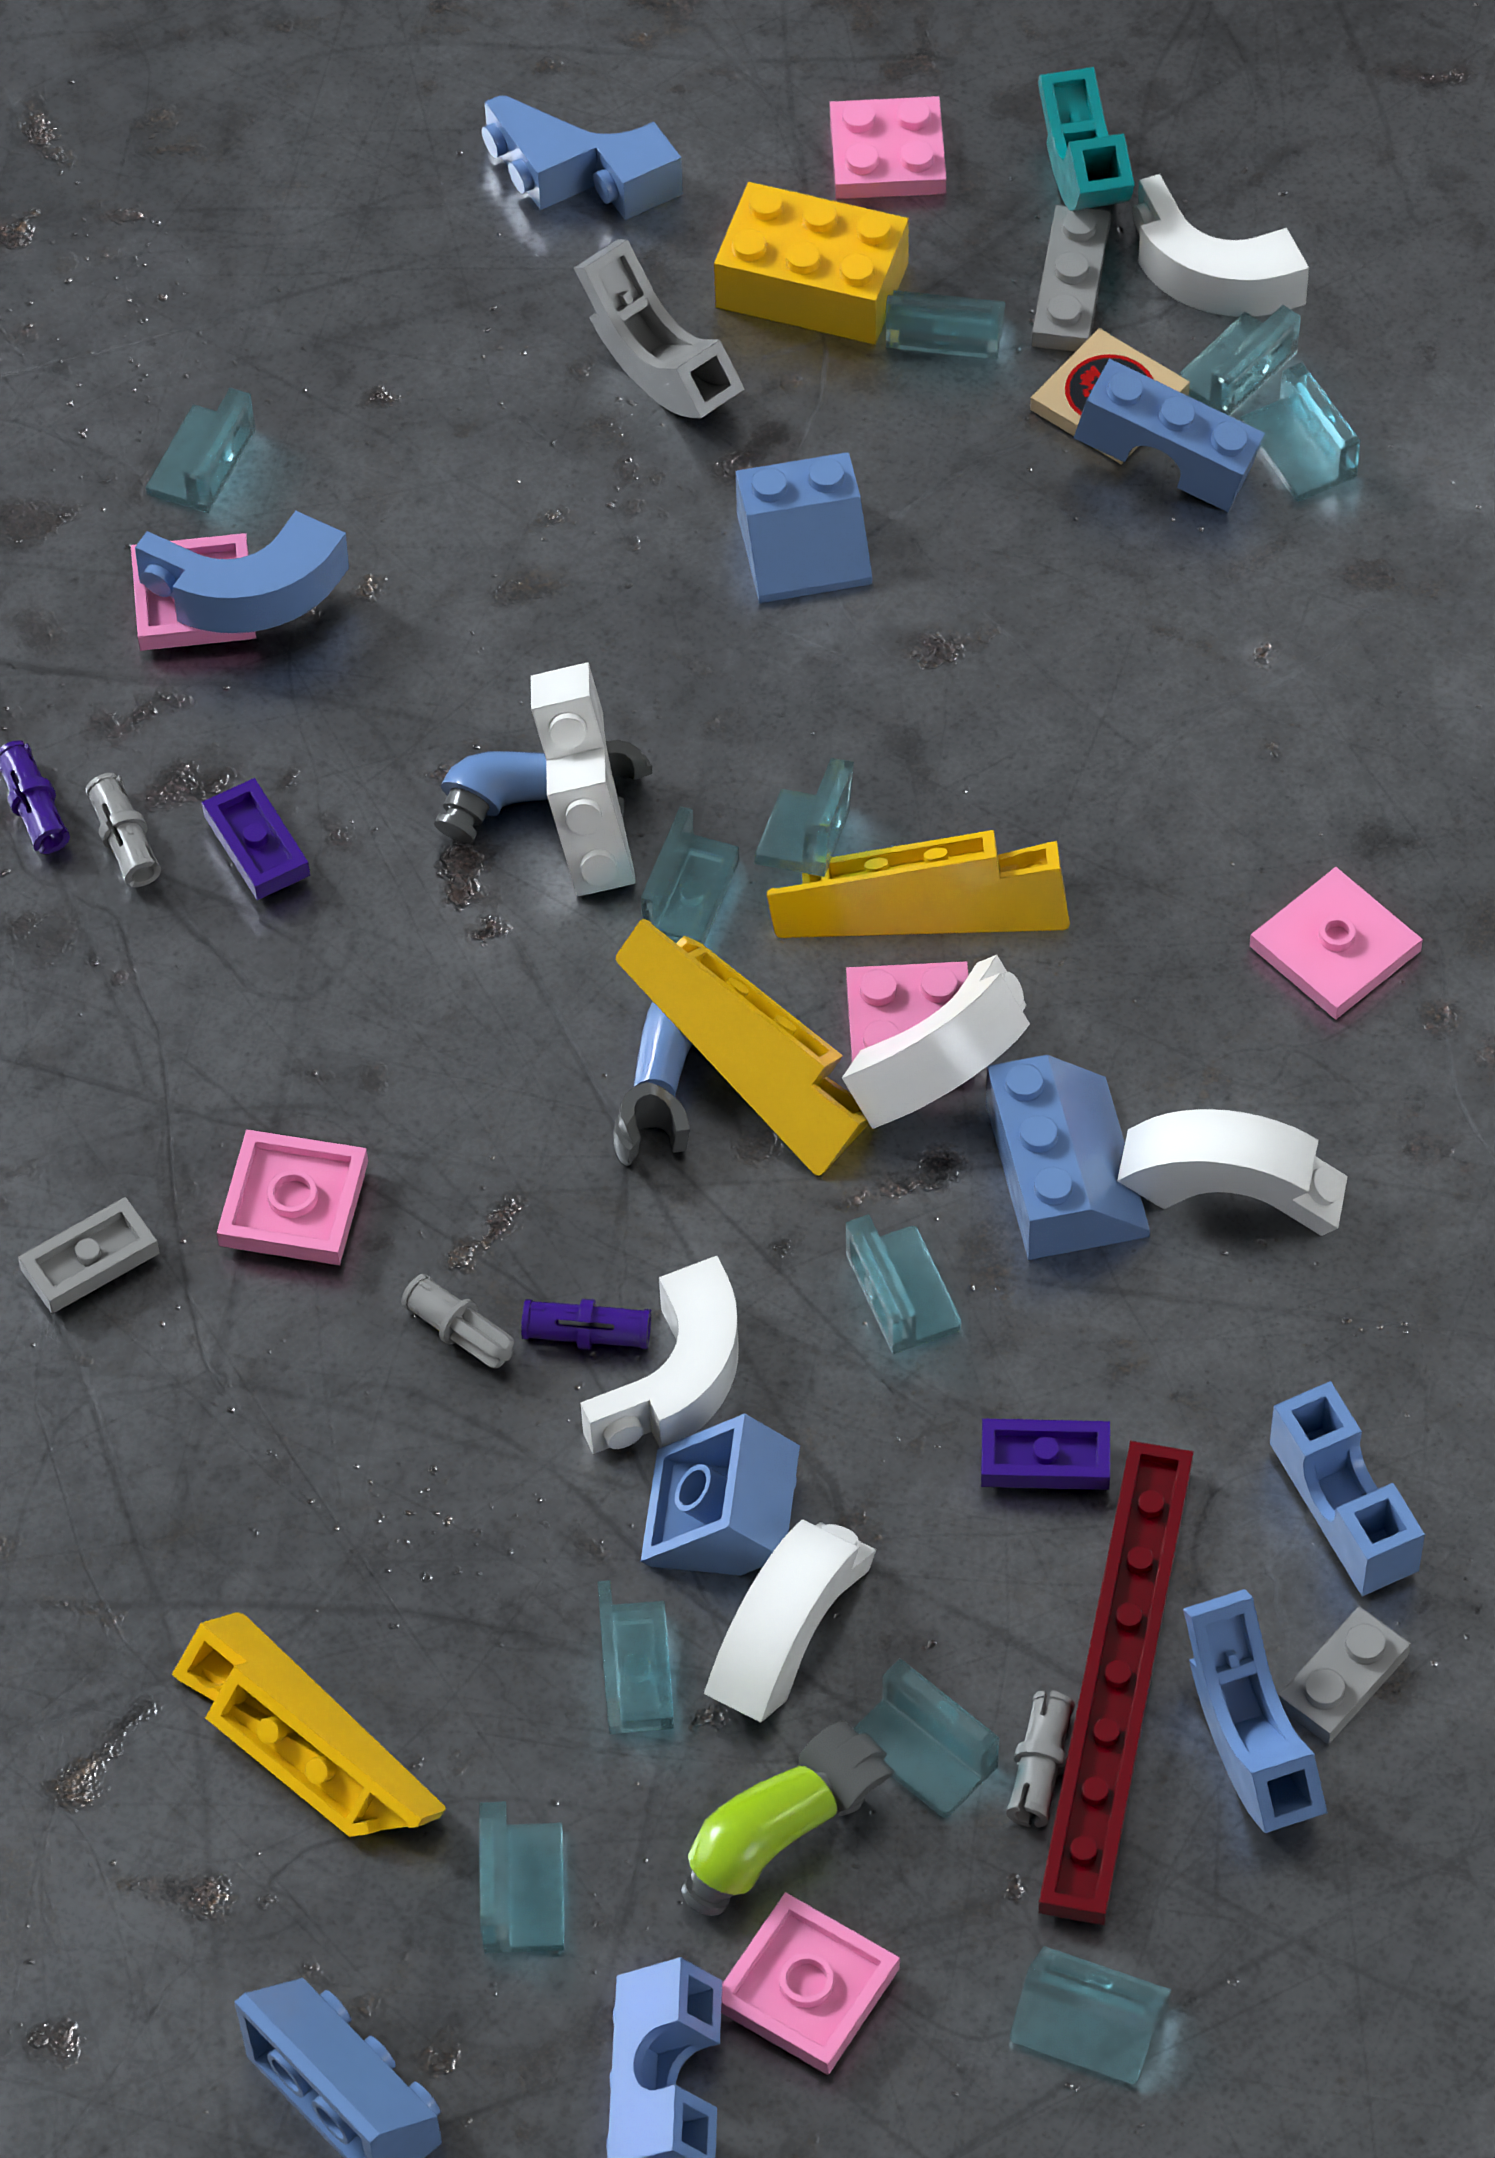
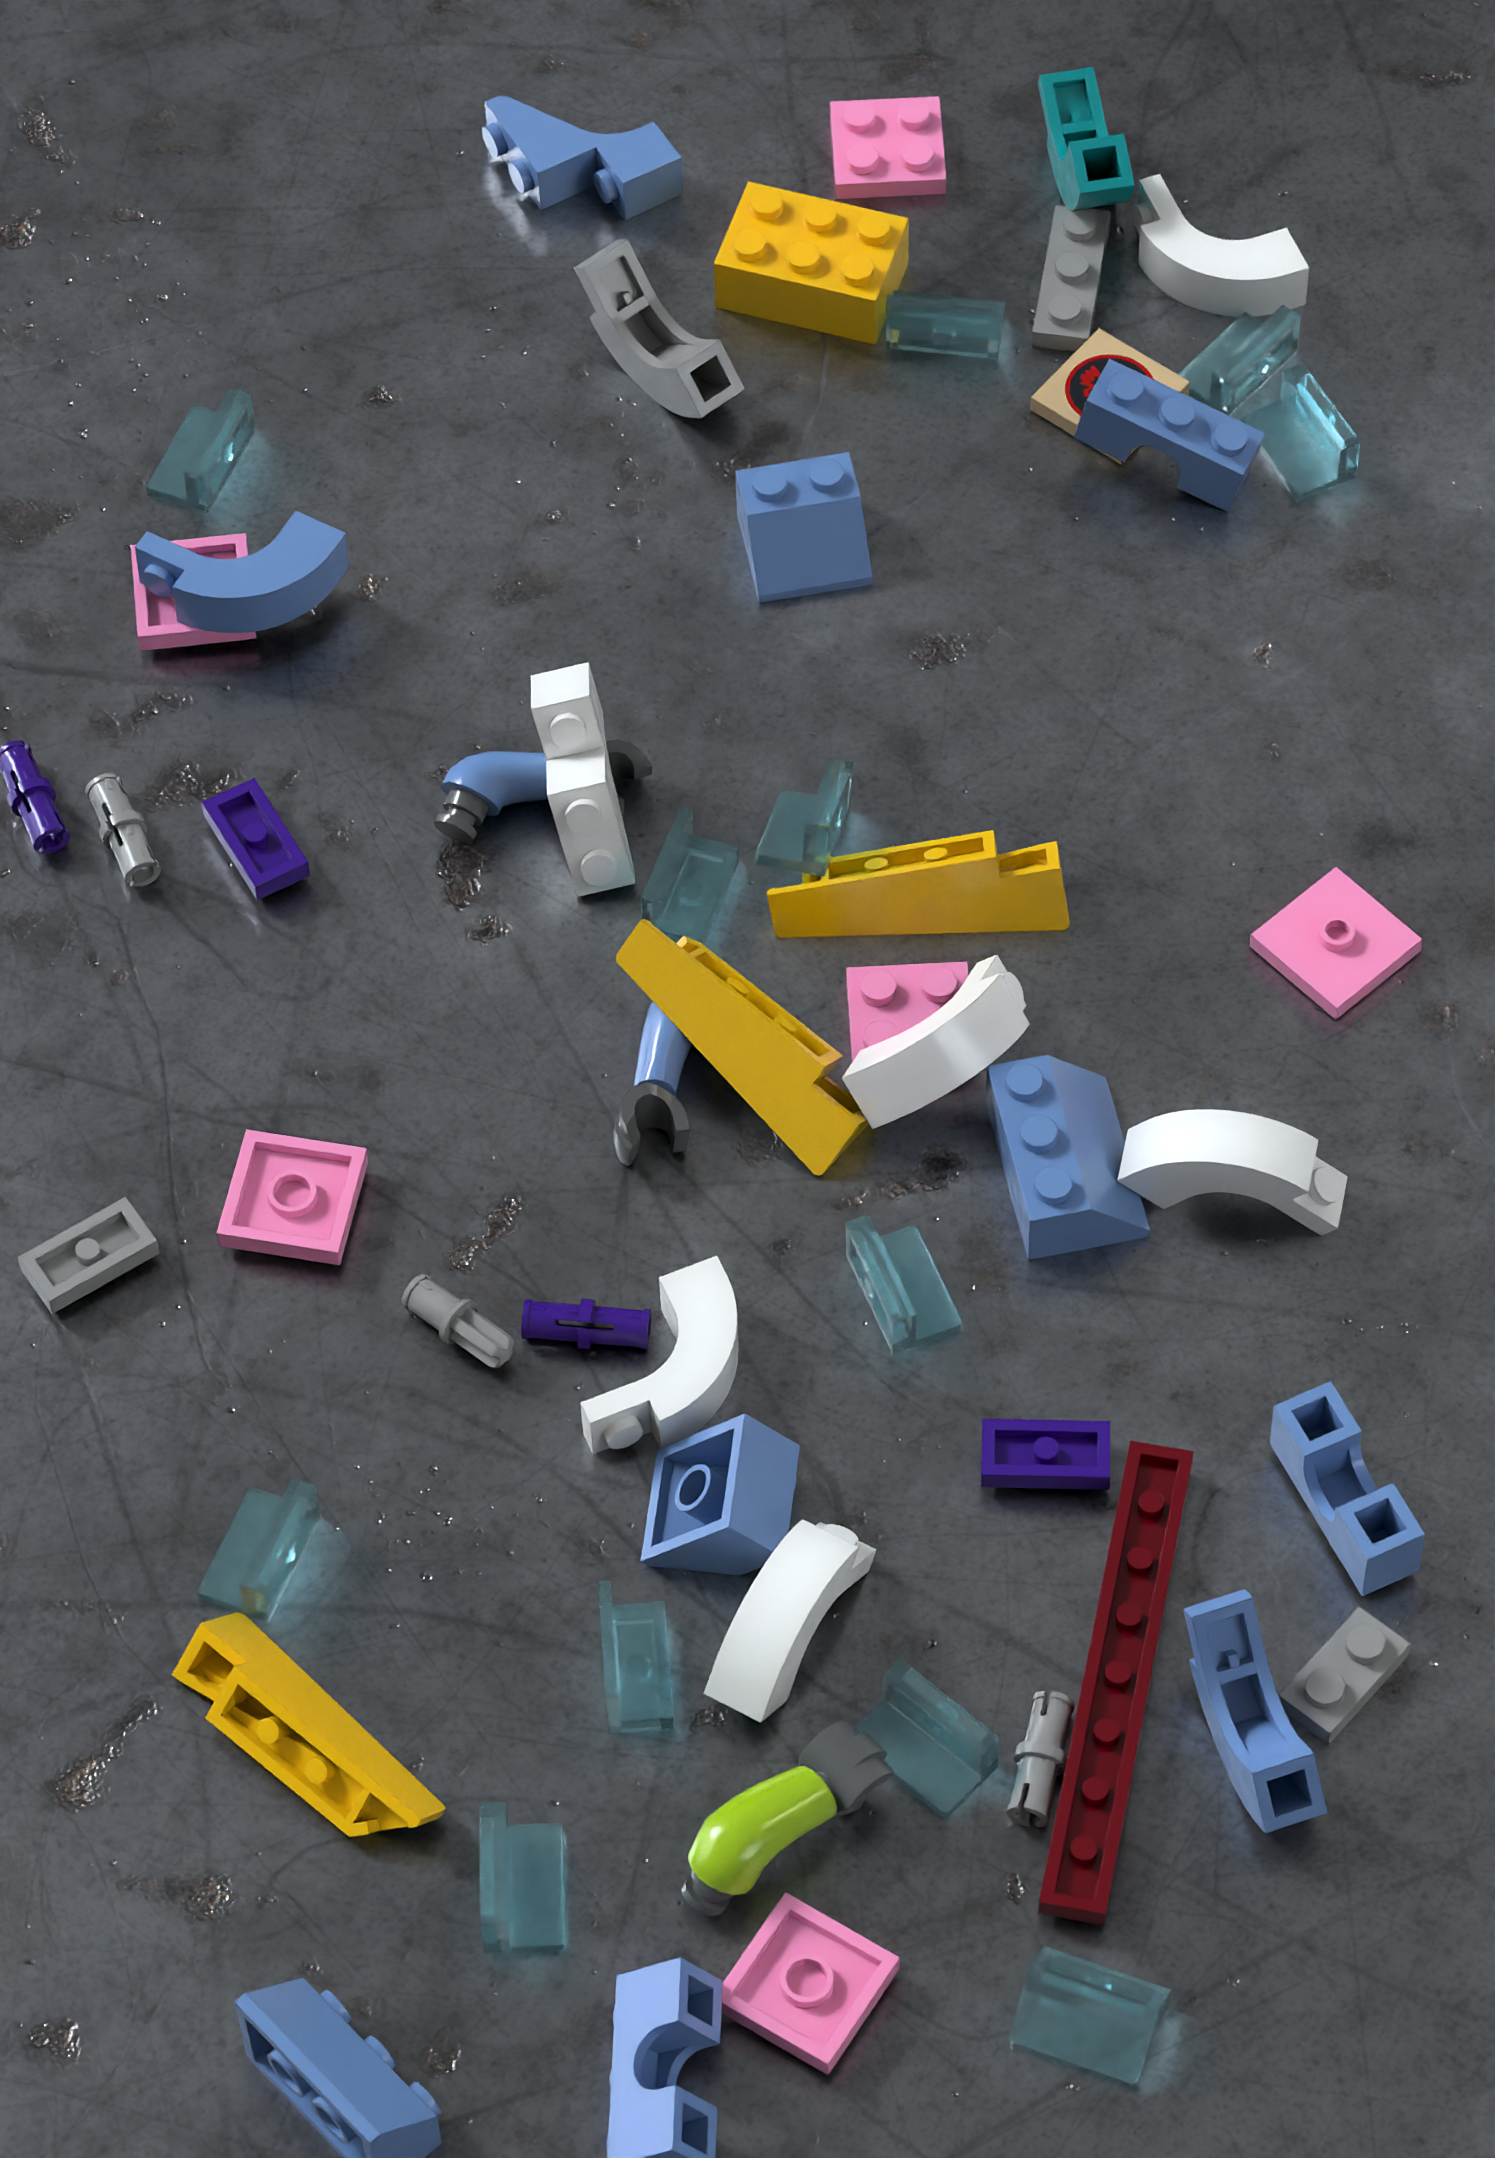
none -> clear light blue panel [197,1478,321,1623]

